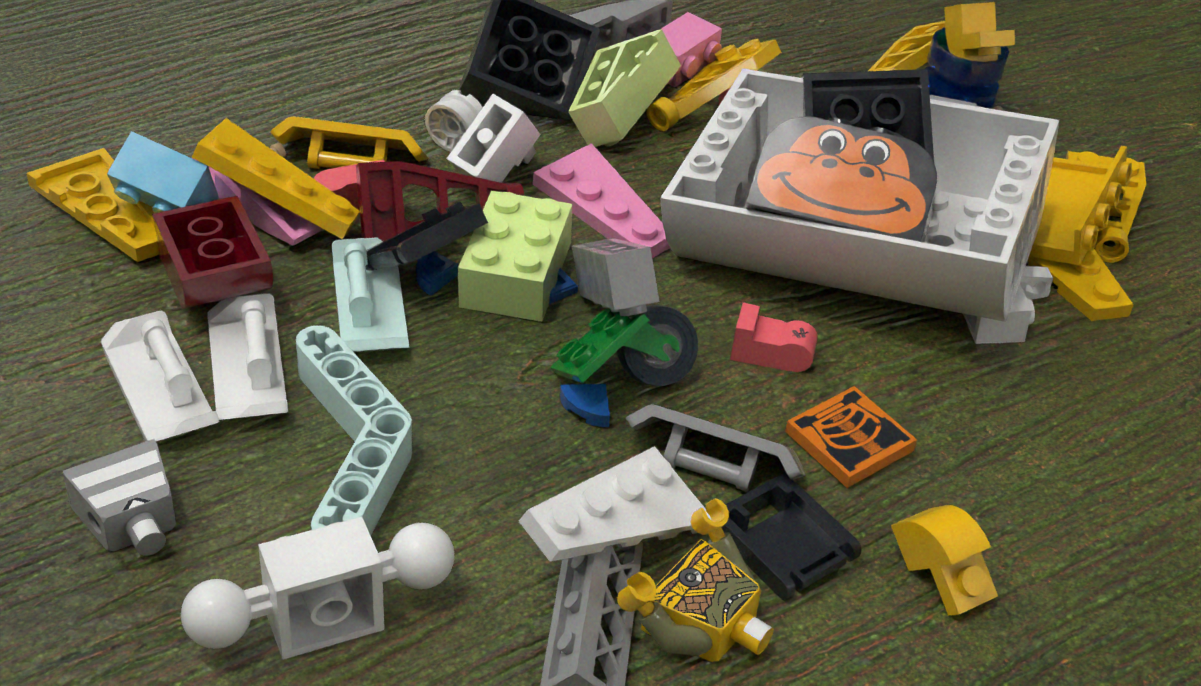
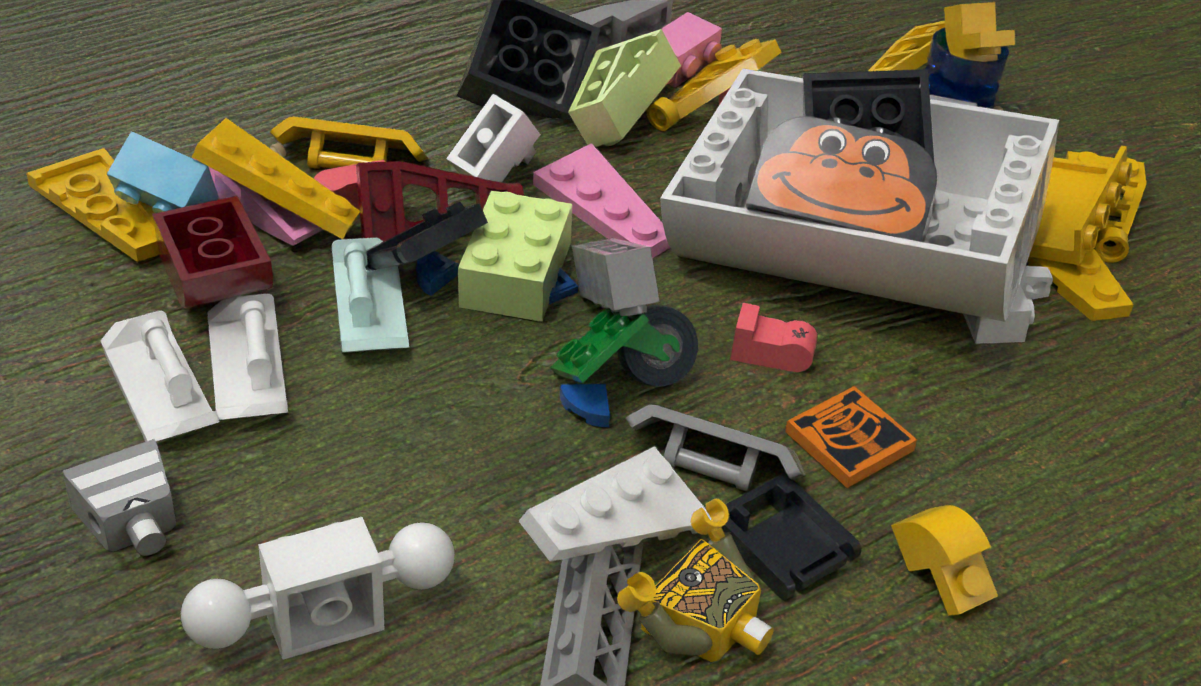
light aqua beam [296,326,412,536] -> none
white wheel [425,90,483,152] -> none

